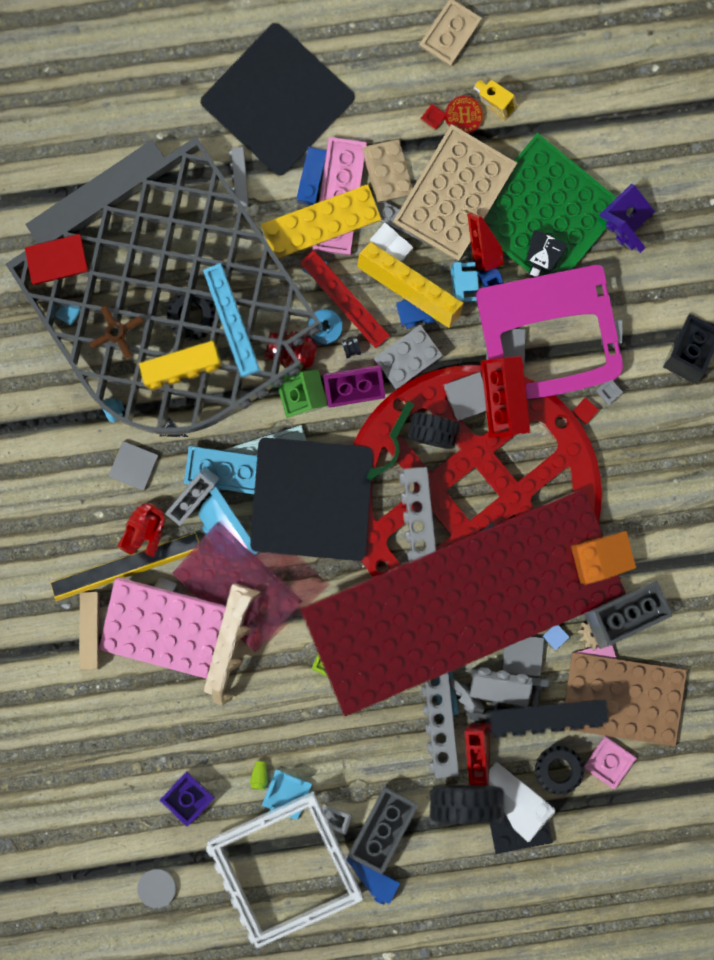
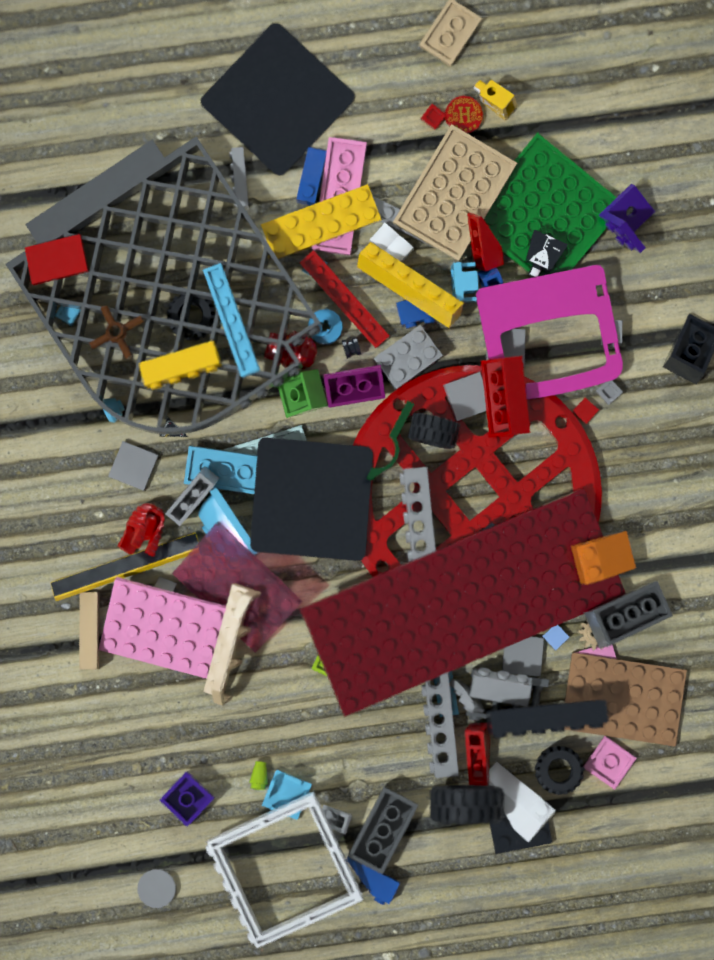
tan plate [362,140,412,203] -> none

